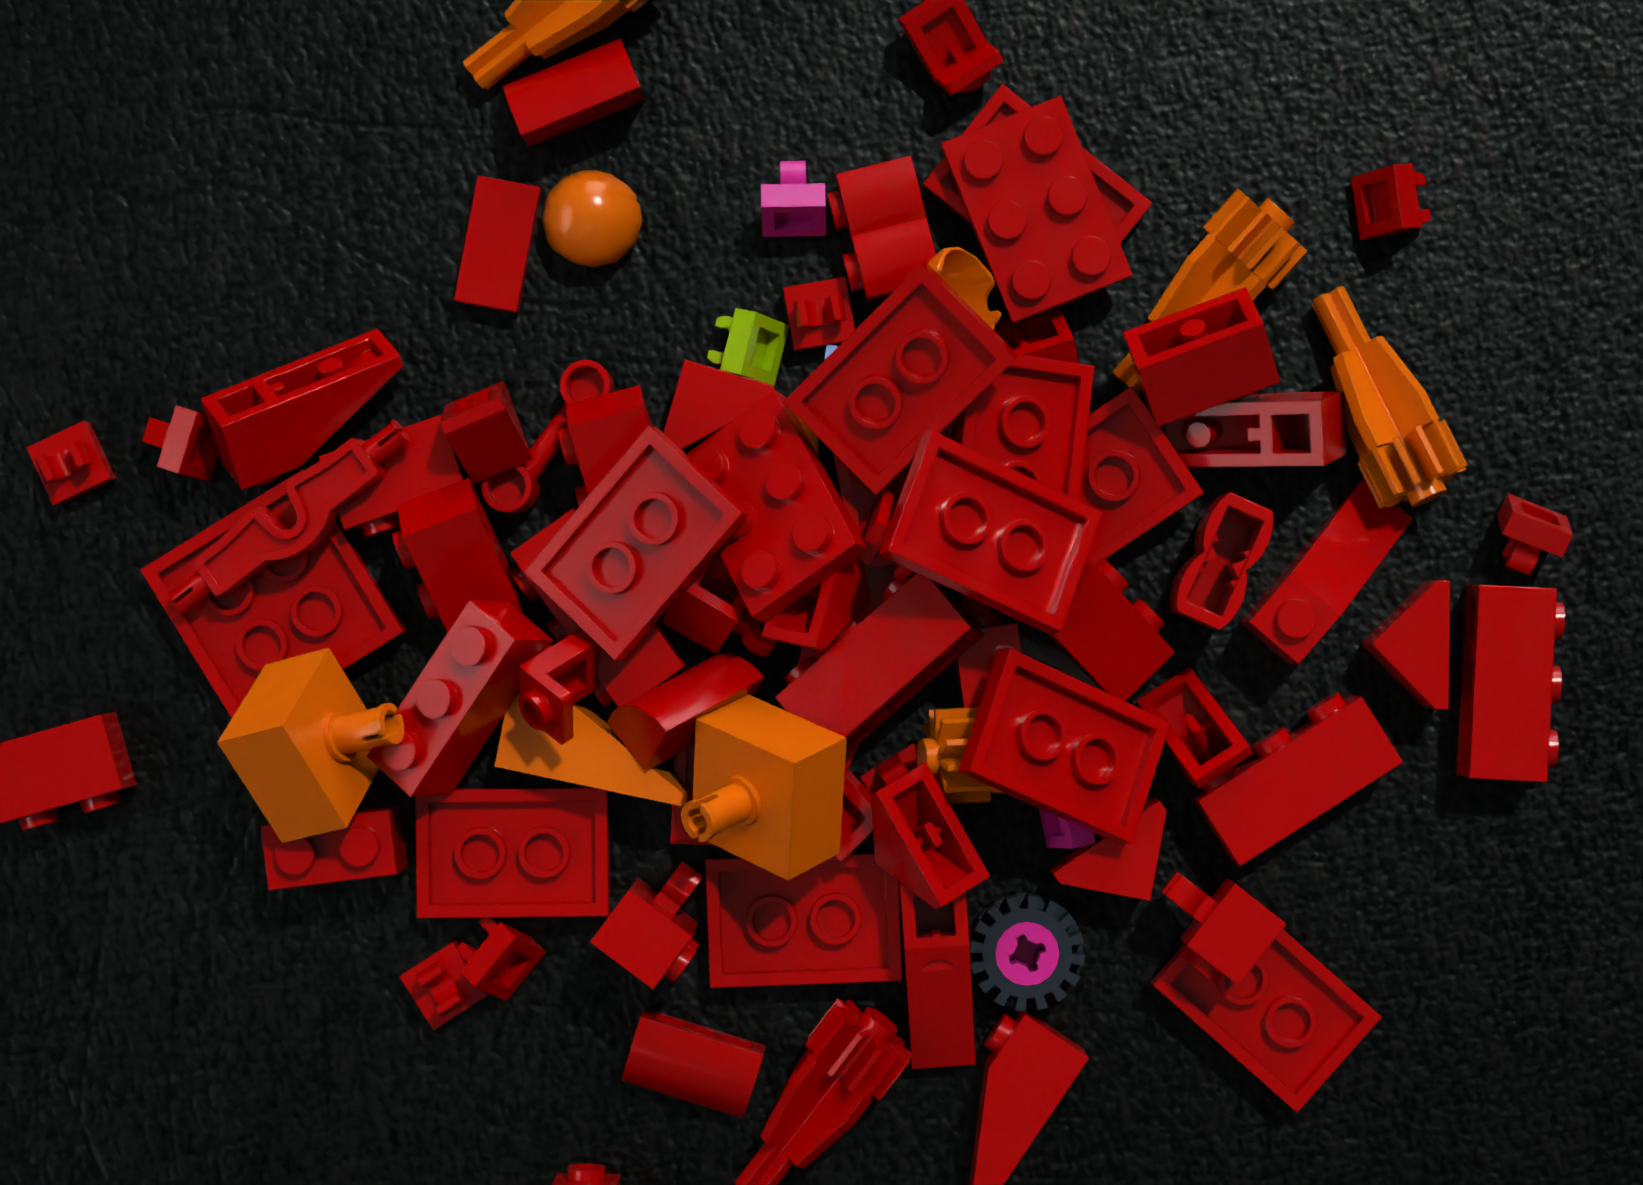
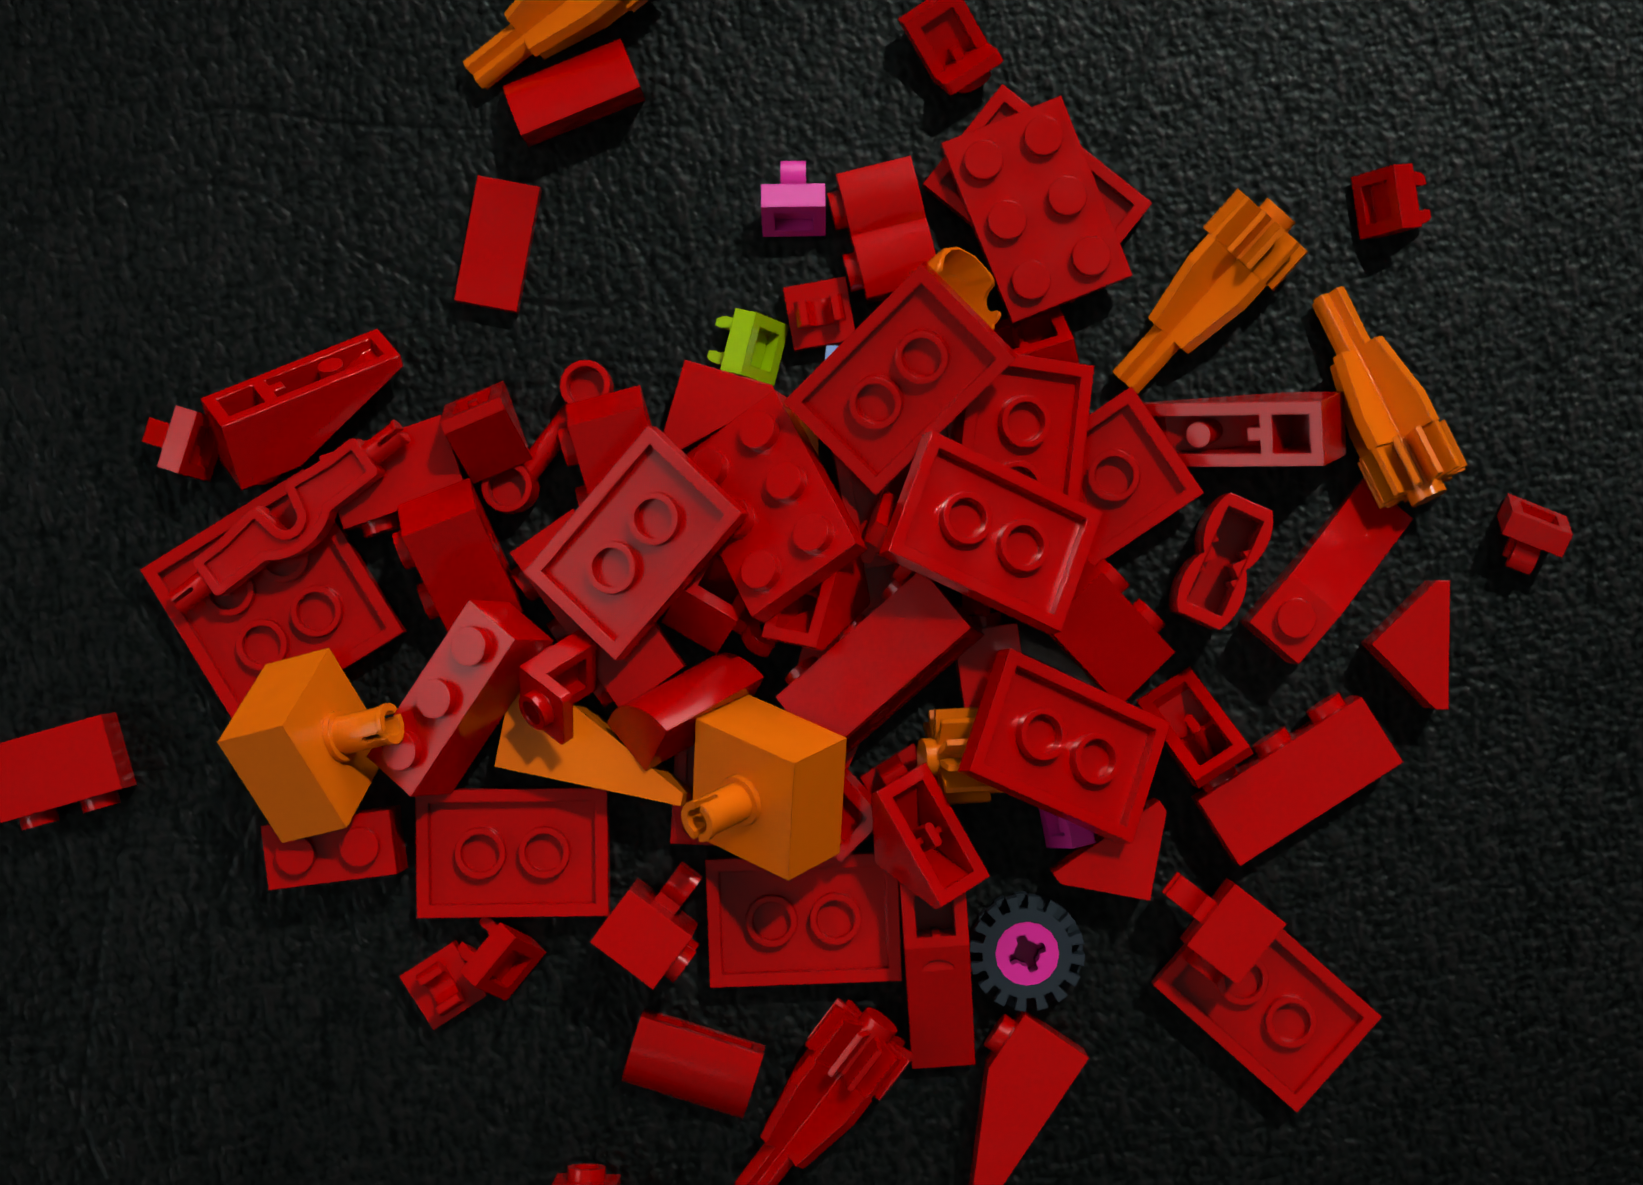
red tile [26,421,116,506] -> none
orange hair [541,170,642,268] -> none
red brick [1123,287,1280,427] -> none
red brick [1456,584,1565,782] -> none

